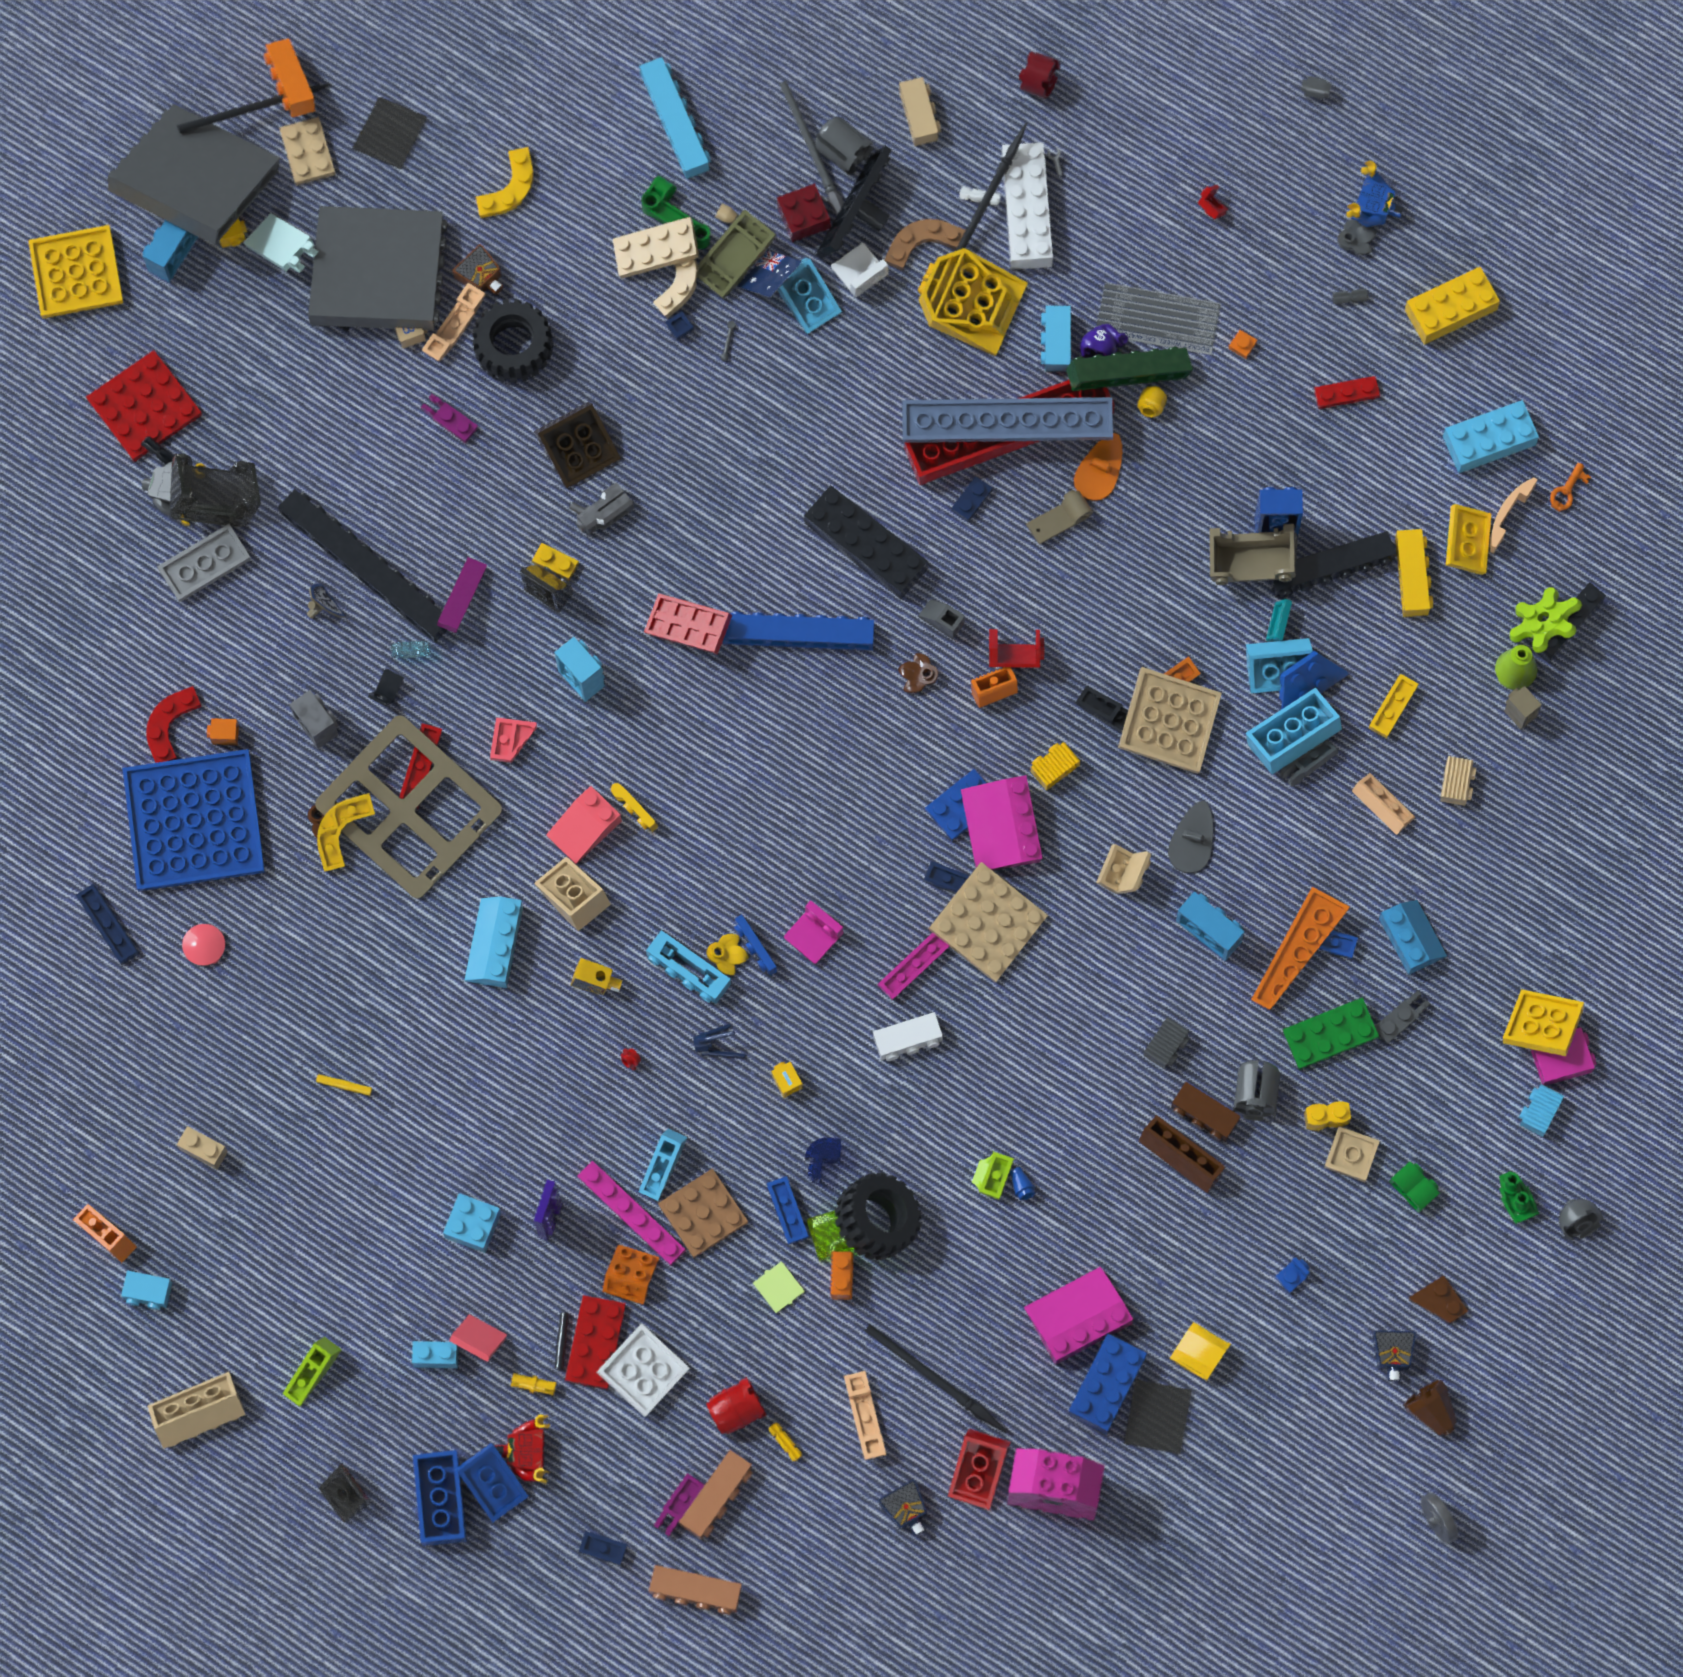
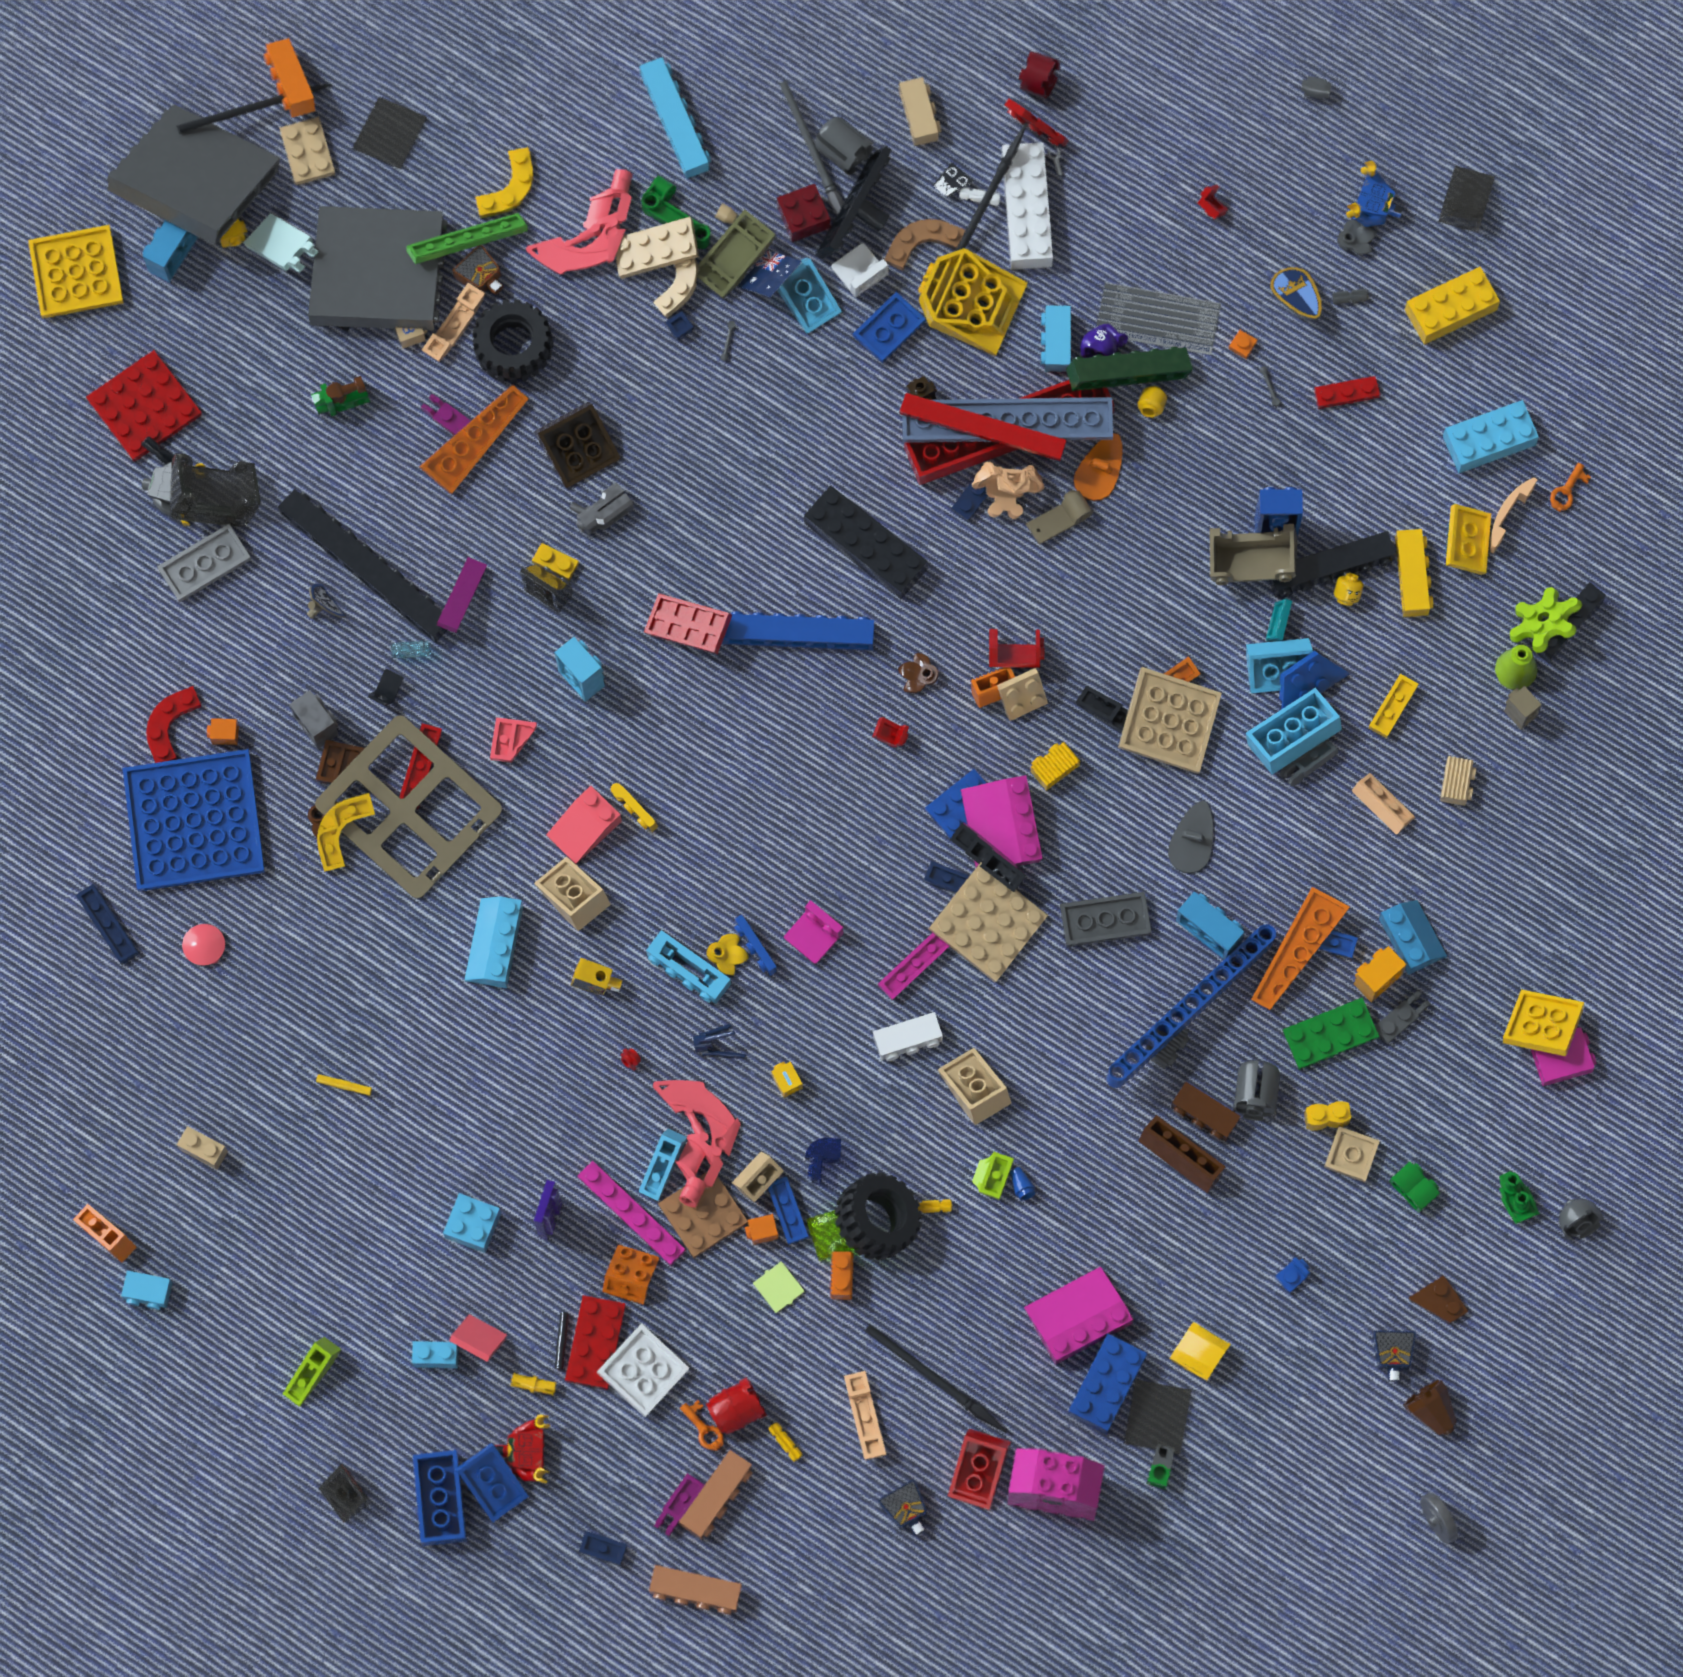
tan slope [148,1372,245,1449] -> none
dark grey slope [918,599,965,640] -> none
tan bracket [1096,844,1151,894] -> none
medium azure brick [1519,1084,1564,1137] -> none
none -> green hips [311,376,370,416]
none -> reddish brown wing [316,740,365,785]
none -> bright green tile [406,213,528,264]
none -> orange wing [419,385,529,494]
none -> coral piece [526,169,633,275]
none -> coral piece [653,1080,741,1207]
none -> orange piece [680,1400,724,1451]
none -> tan brick [732,1151,784,1202]
none -> orange brick [745,1214,778,1245]
none -> blue plate [853,292,926,364]
none -> red bracket [872,717,909,748]
none -> red tile [899,393,1066,461]
none -> dark brown brick [906,376,937,400]
none -> yellow axle [918,1199,952,1213]
none -> black sticker [934,162,974,197]
none -> tan slope [938,1048,1012,1125]
none -> black slope [950,822,1027,892]
none -> light nougat piece [972,462,1044,519]
none -> tan plate [997,668,1048,721]
none -> red plate [1004,98,1069,147]
none -> dark grey plate [1060,892,1152,947]
none -> blue beam [1106,924,1276,1088]
none -> leg [1146,1444,1175,1489]
none -> dark grey hinge [1260,366,1280,407]
none -> shield [1270,267,1322,320]
none -> yellow head [1334,573,1364,606]
none -> light orange brick [1354,946,1406,1003]
none -> clear smoke slope [1438,165,1495,233]

